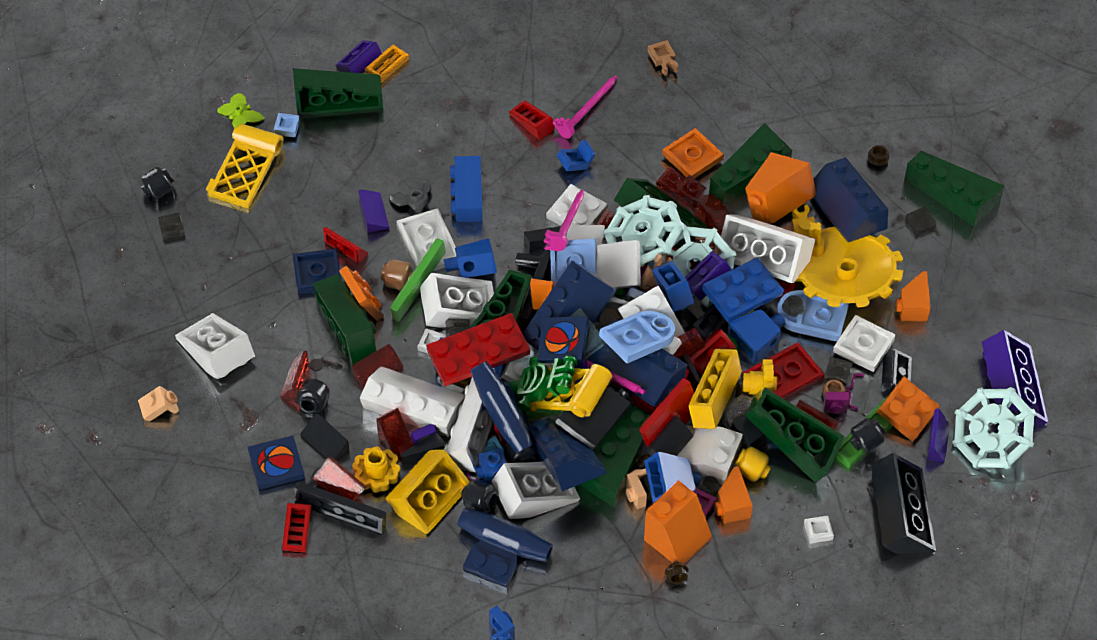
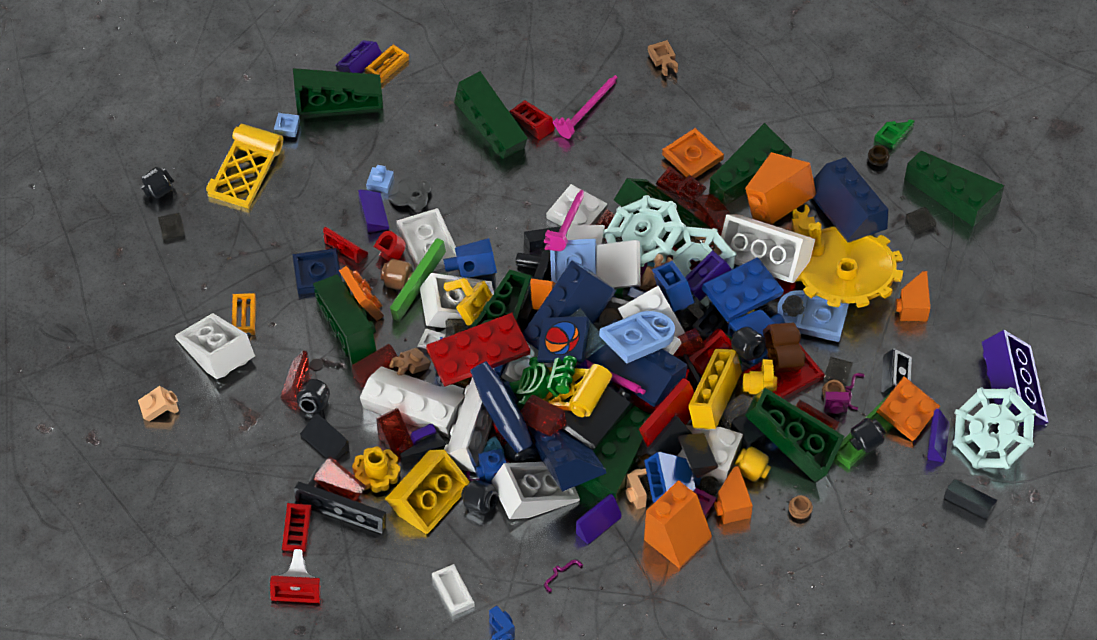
lime piece [217,93,264,129] -> none
tile [248,436,305,490] -> none
blue brick [450,156,482,222] -> none
dark blue plate [457,508,553,588] -> none
blue bracket [557,140,595,171] -> none
dark brown plate [665,562,689,584] -> none
white tile [804,515,834,544] -> none
white plate [833,315,896,372] -> none
black slope [871,453,936,555] -> none
none -> light orange tile [232,293,256,335]
none -> red piece [270,549,321,603]
none -> light blue tile [366,165,394,193]
none -> red plate [373,231,405,261]
none -> medium nougat plate [389,348,431,375]
none -> white tile [432,564,475,616]
none -> yellow plate [444,278,493,326]
none -> dark green wedge [454,71,528,159]
none -> clear red slope [520,395,567,436]
none -> magenta piece [544,559,583,592]
none -> dark purple slope [576,494,622,544]
none -> black slope [678,433,718,478]
none -> black head [731,327,765,361]
none -> reddish brown brick [763,322,806,373]
none -> medium nougat plate [788,495,813,519]
none -> green tile [874,119,915,150]
none -> black slope [944,479,998,519]

